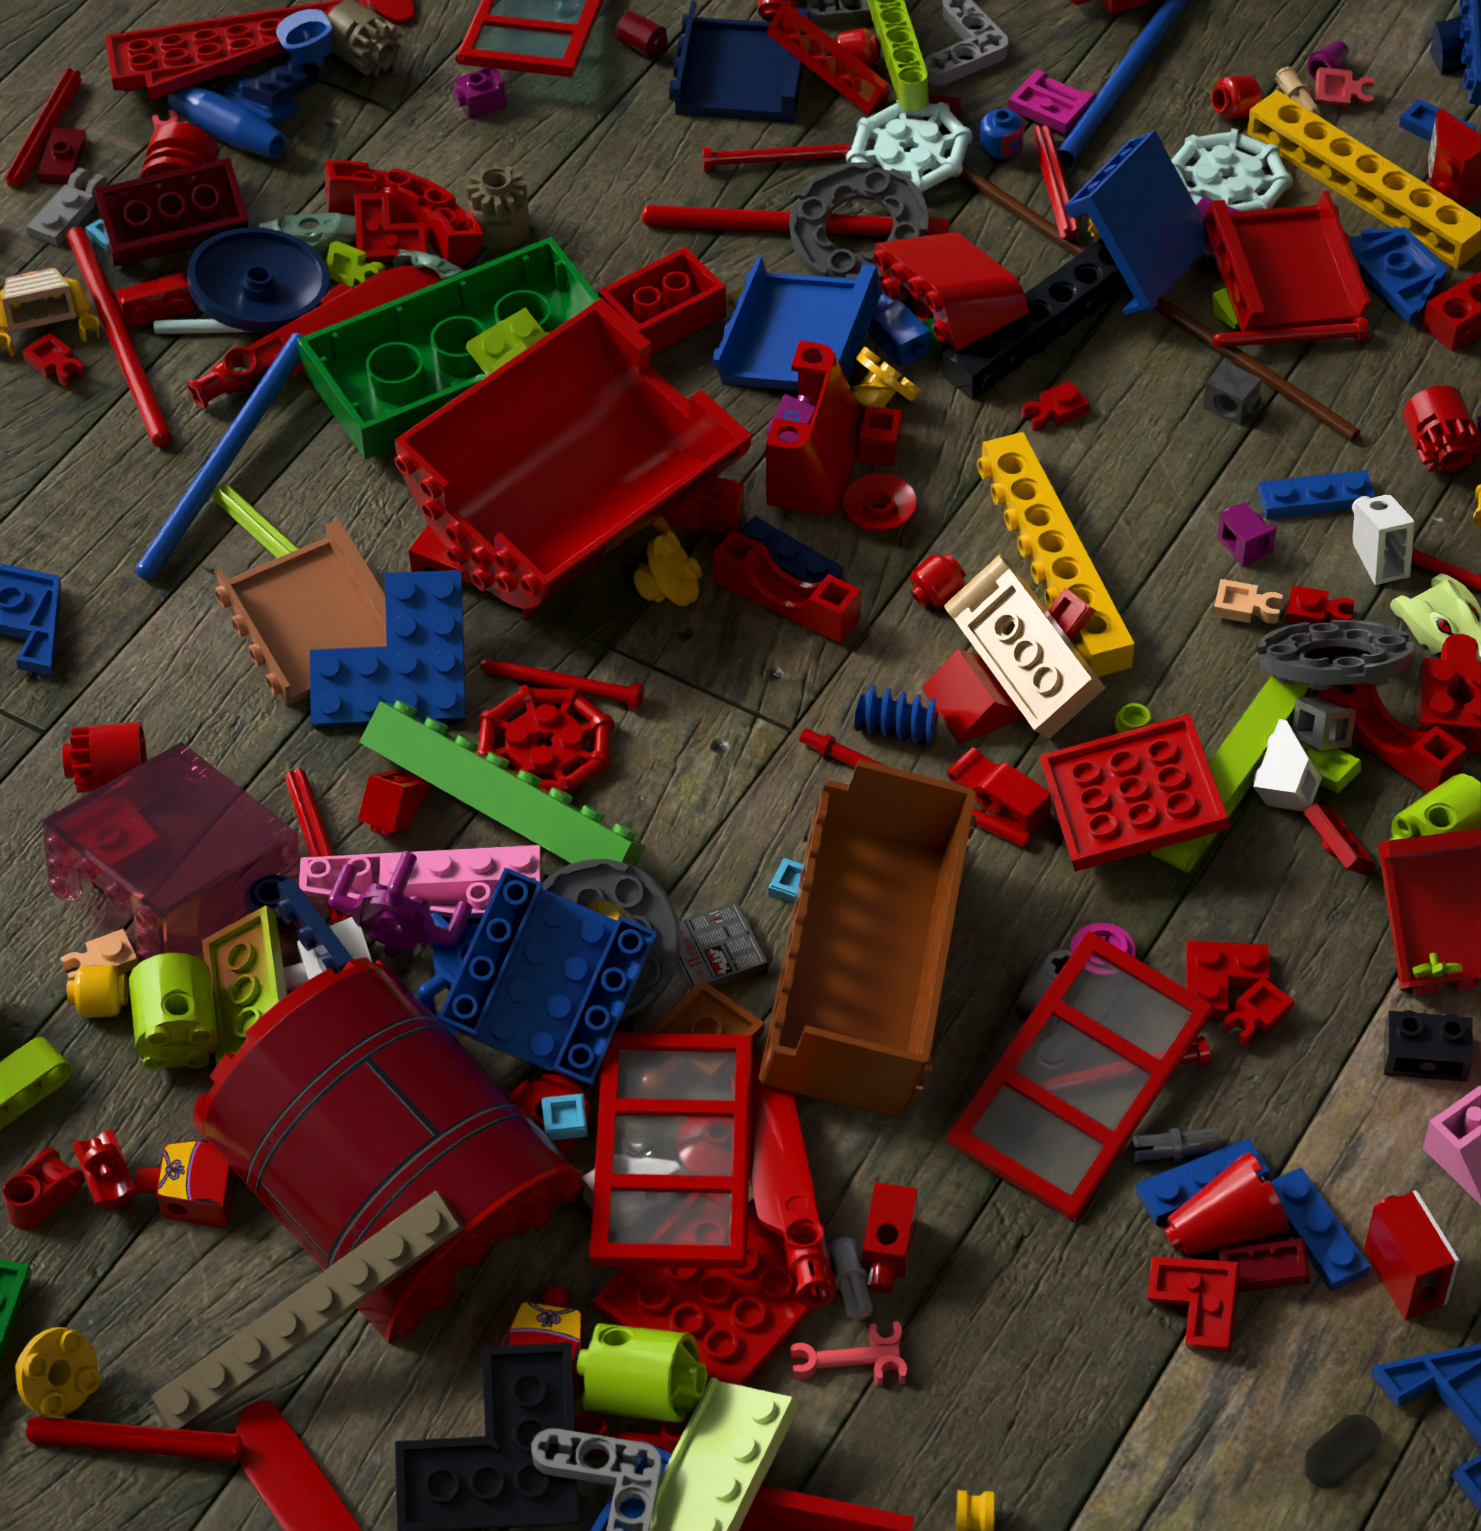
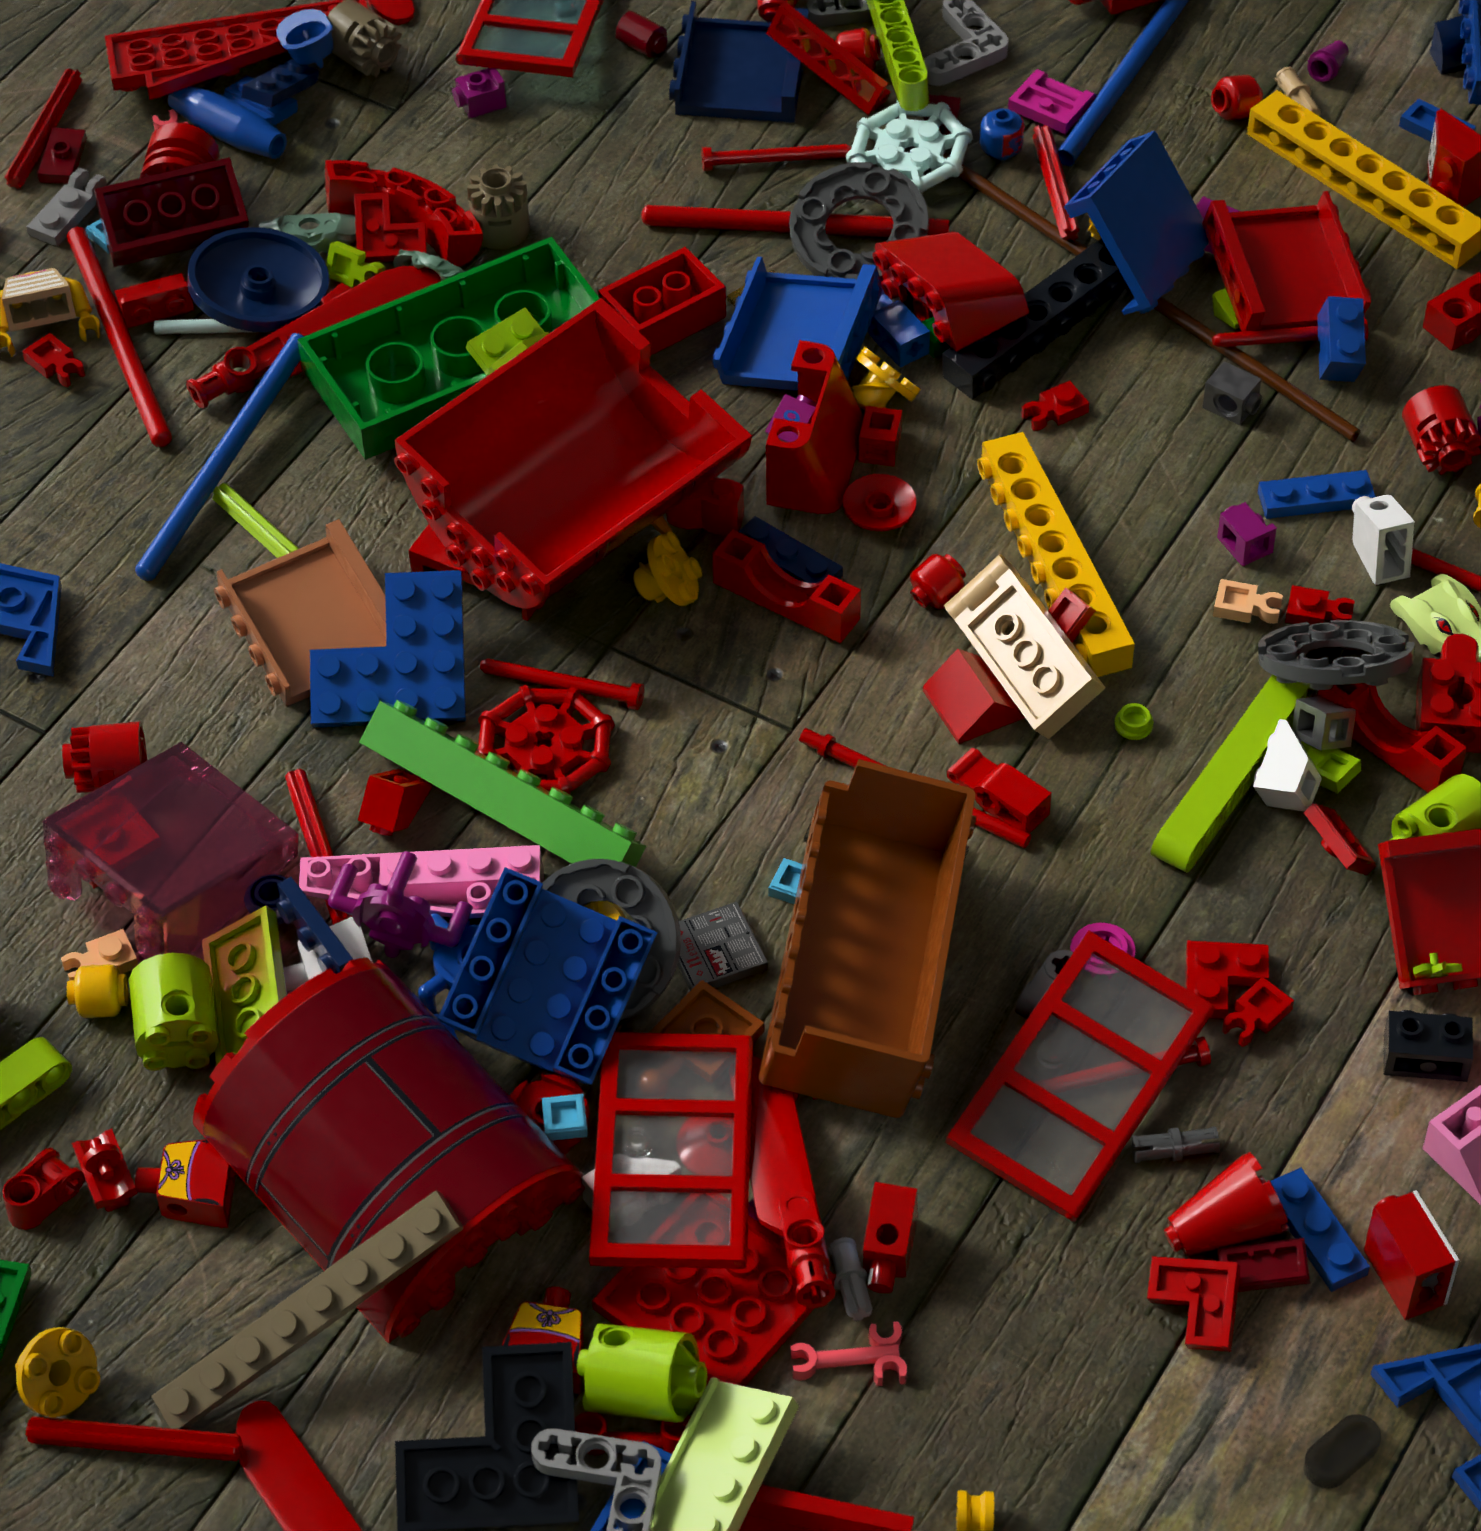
blue piece [854,684,939,747] -> none
red plate [1039,714,1230,872] -> none
blue plate [1136,1138,1270,1225] -> none
light aqua plate [1172,128,1293,212] -> none
coral plate [1314,67,1375,107] -> none
blue wing [1349,227,1448,324] -> none
none -> blue brick [1317,296,1366,382]

